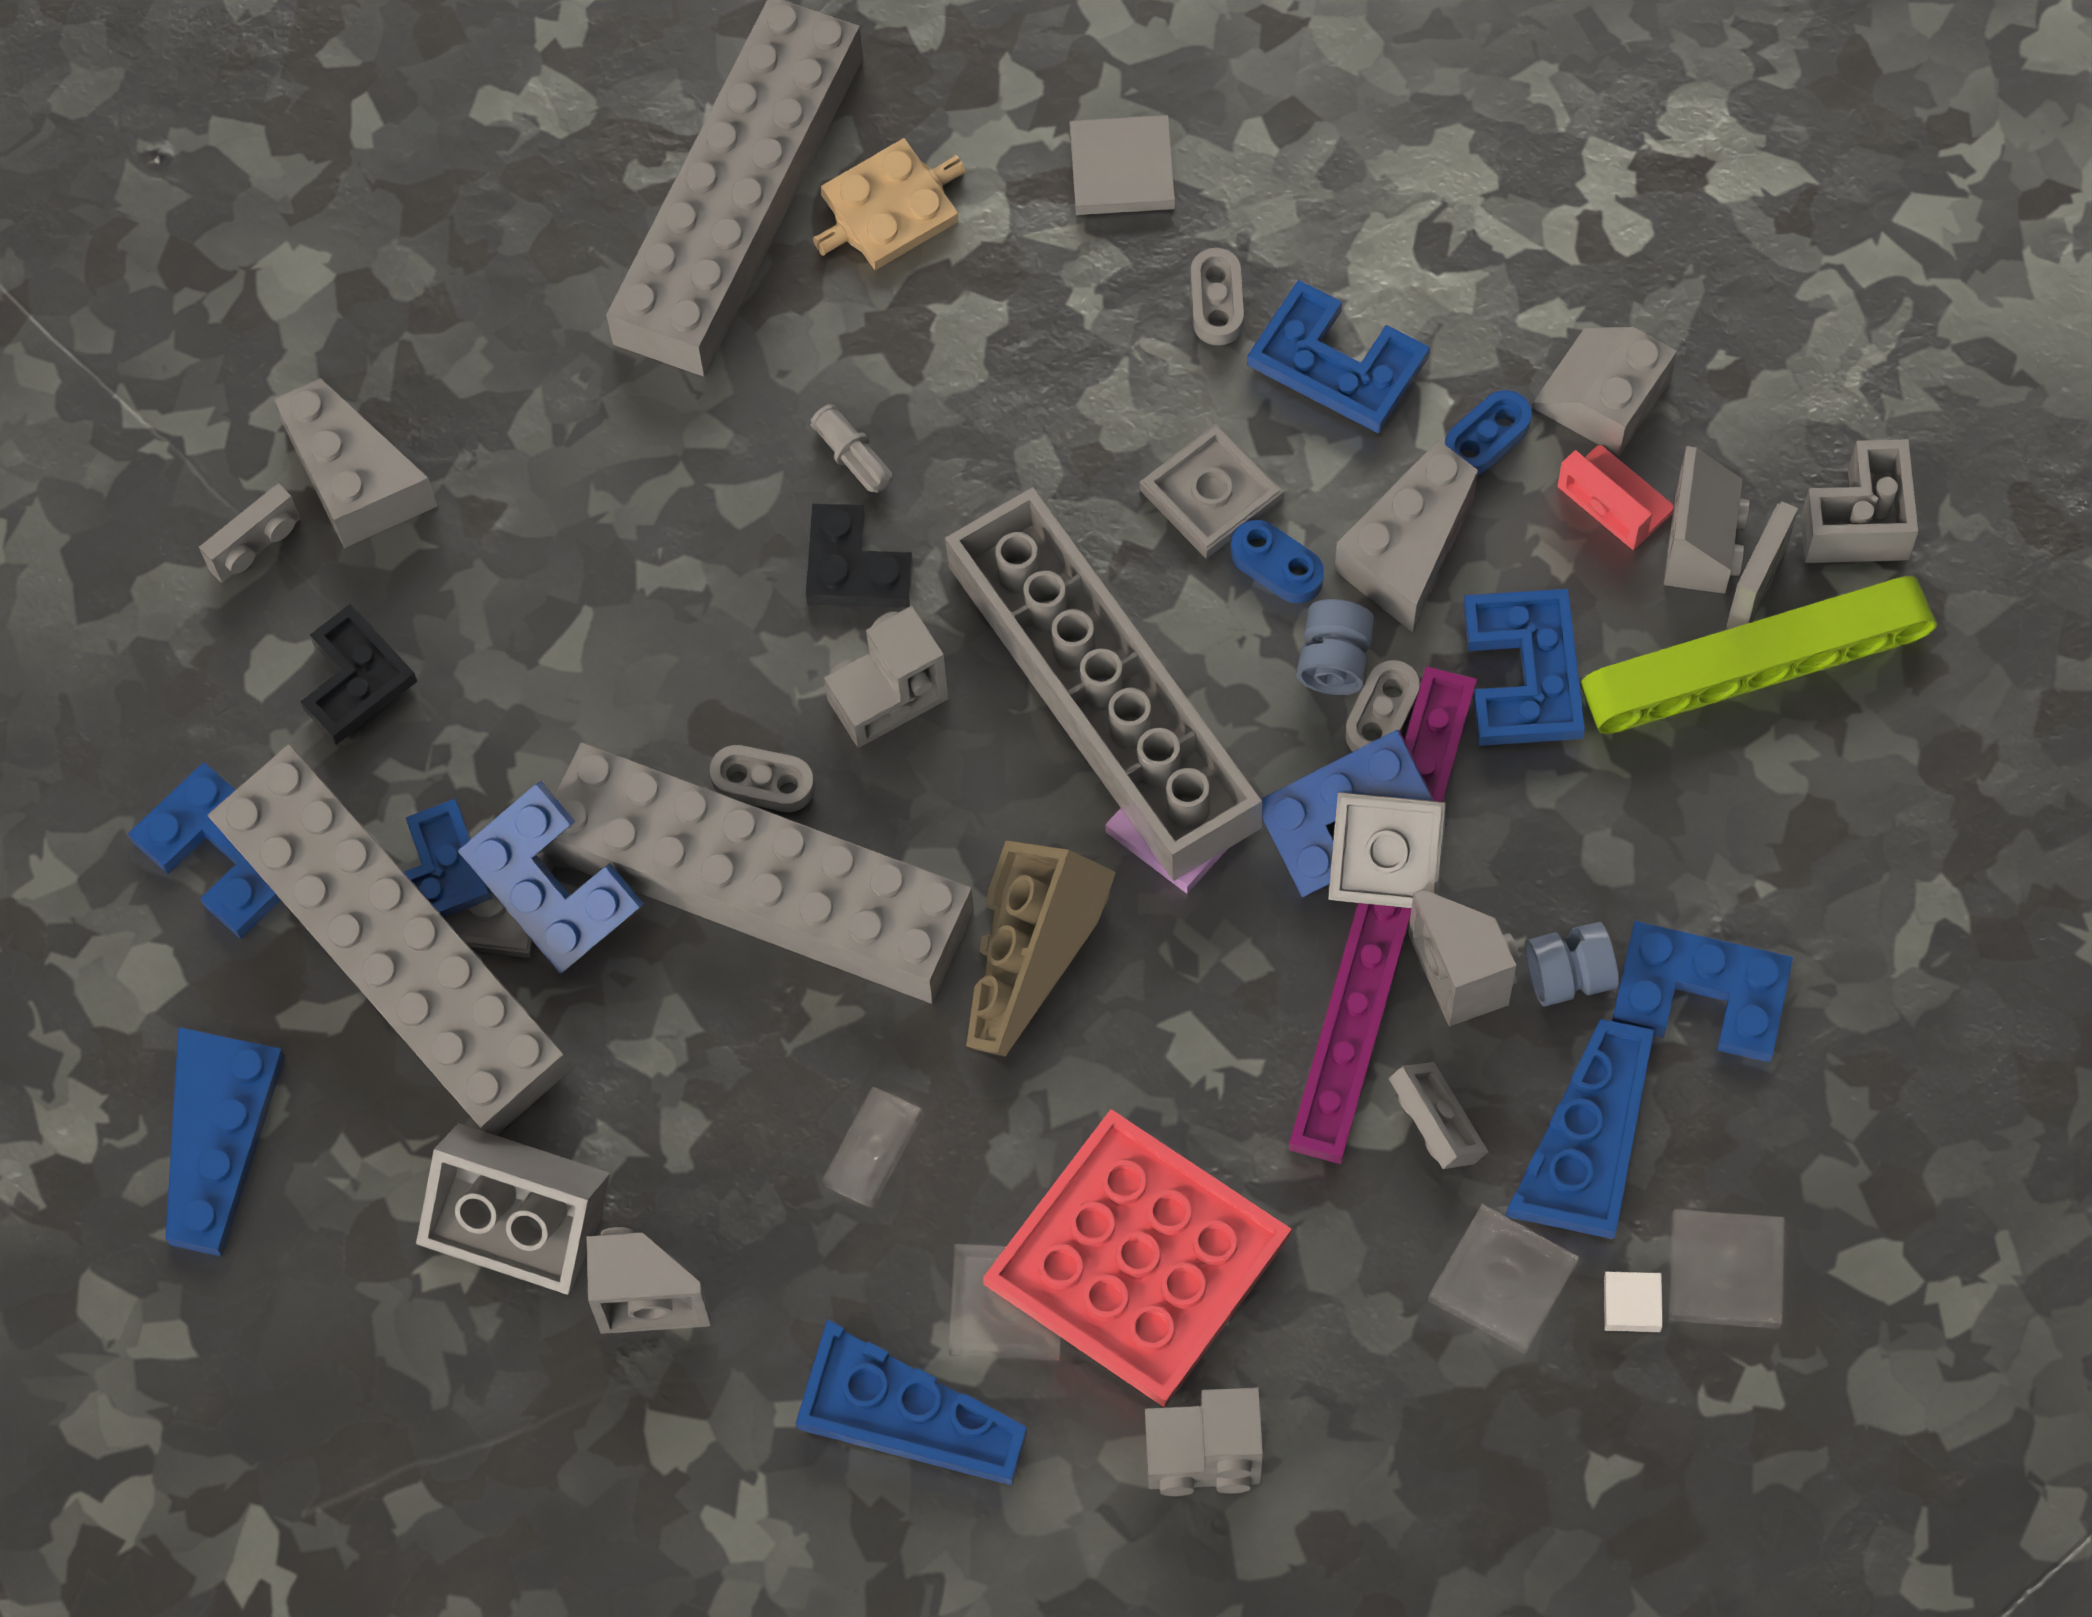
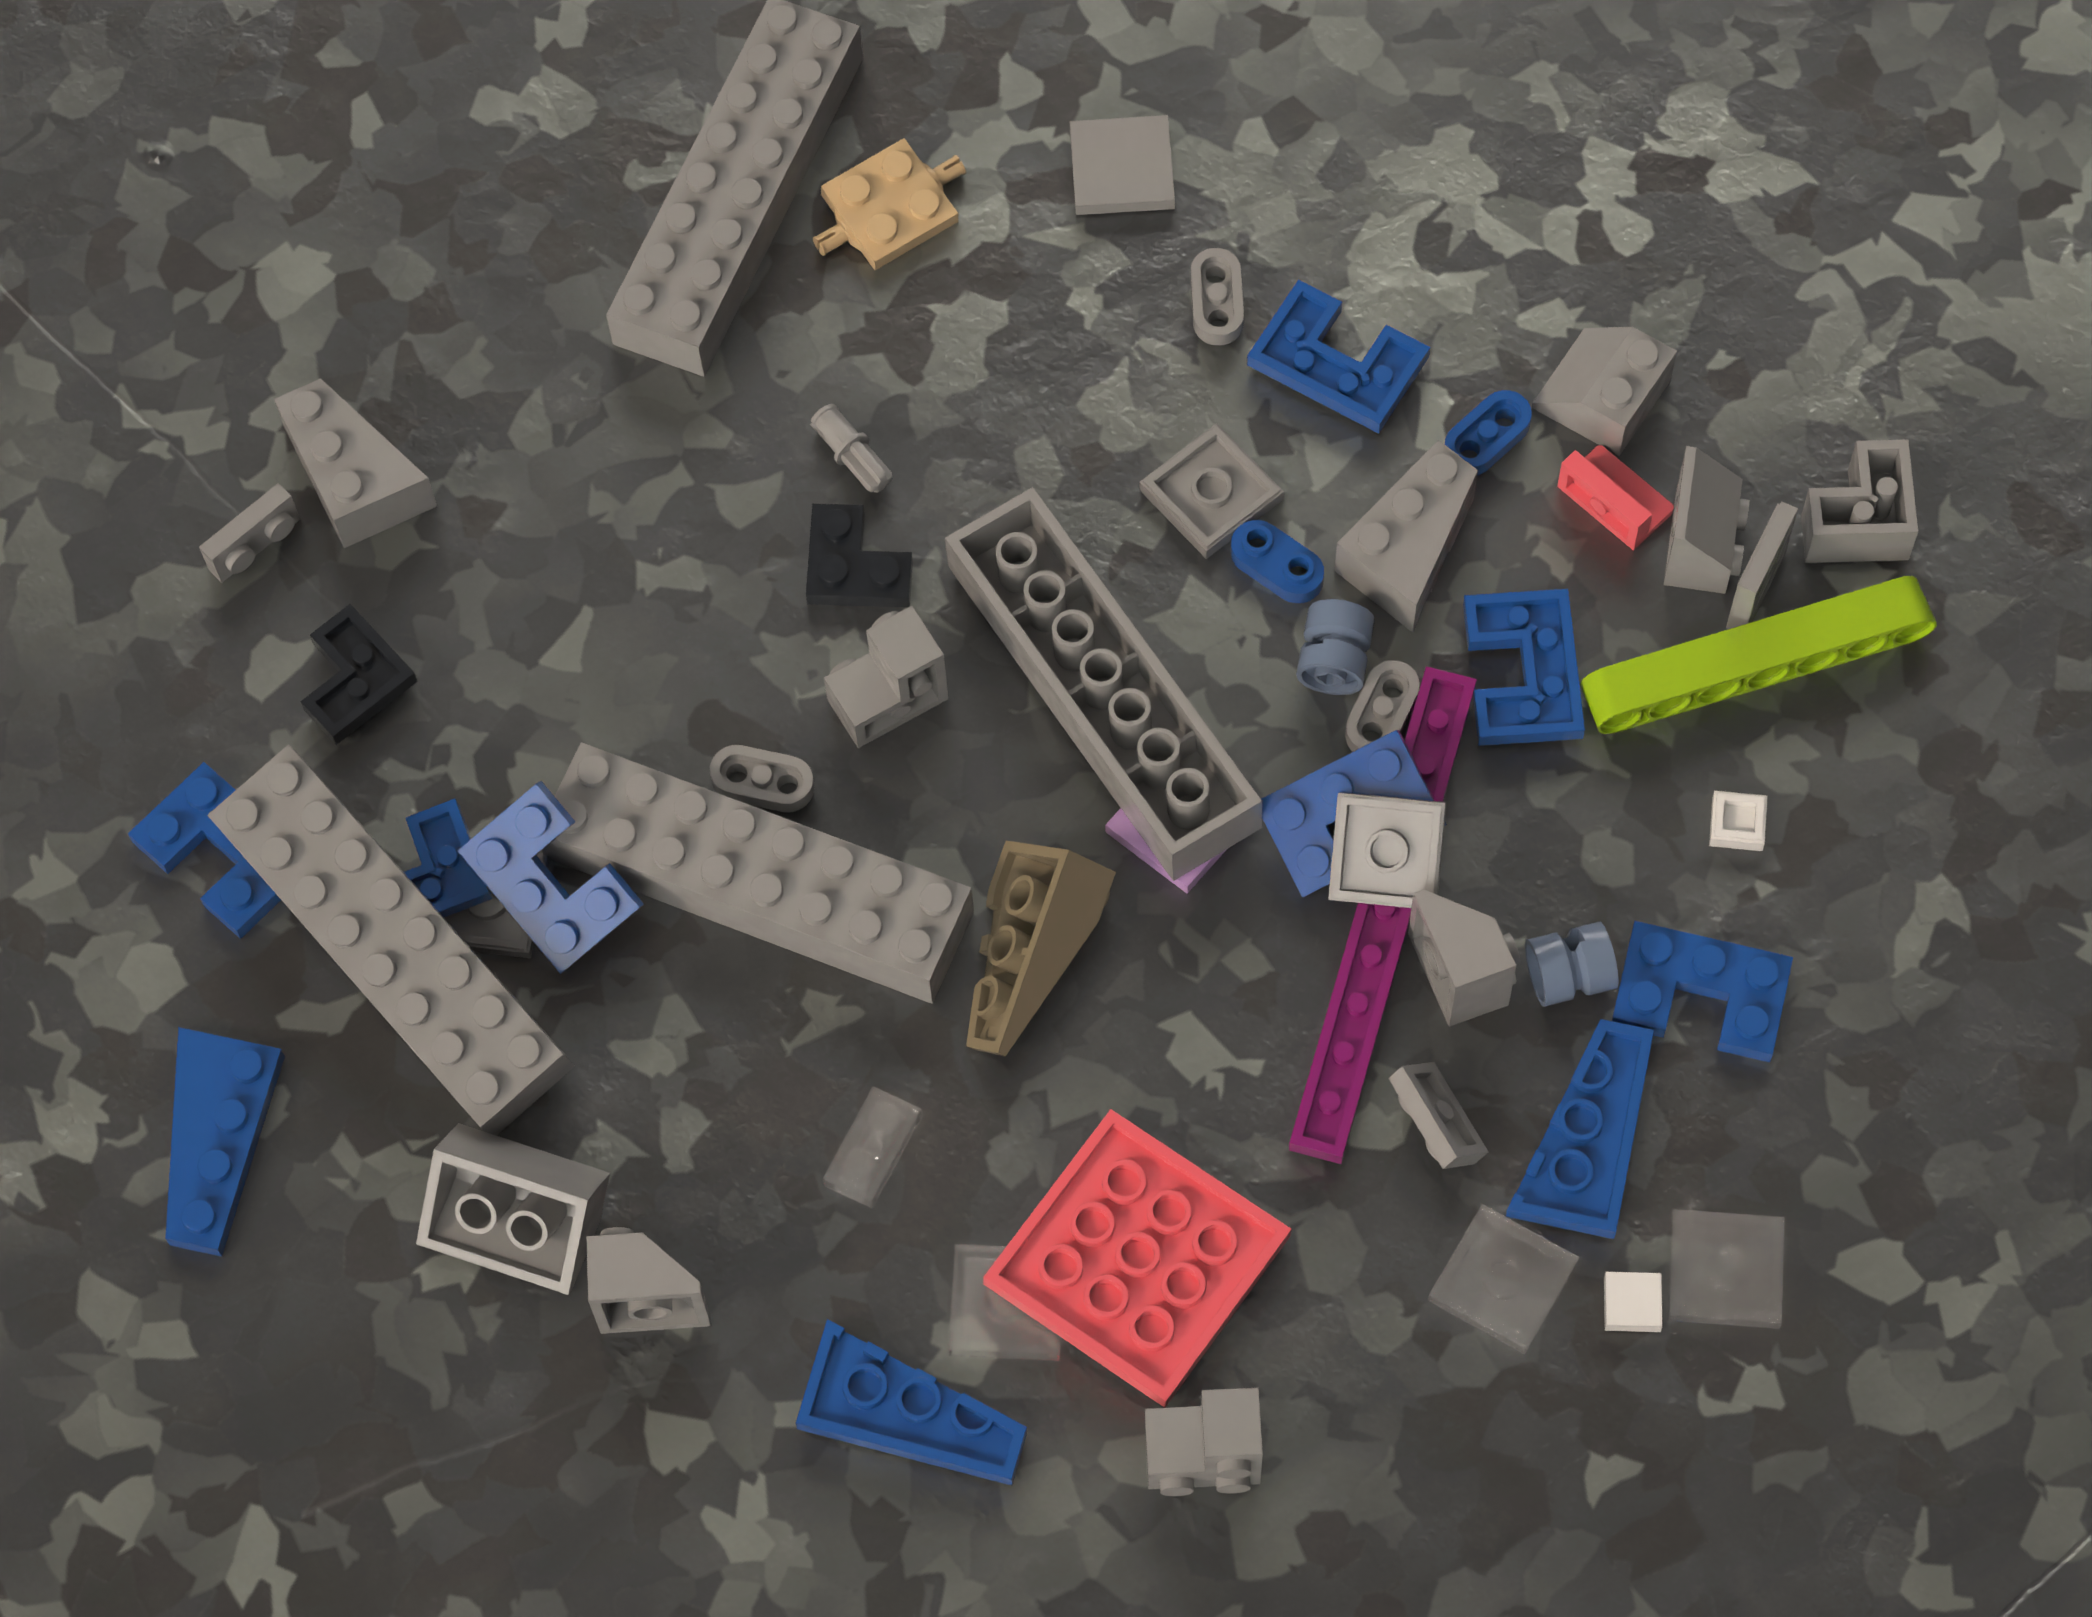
none -> white tile [1709,790,1767,851]

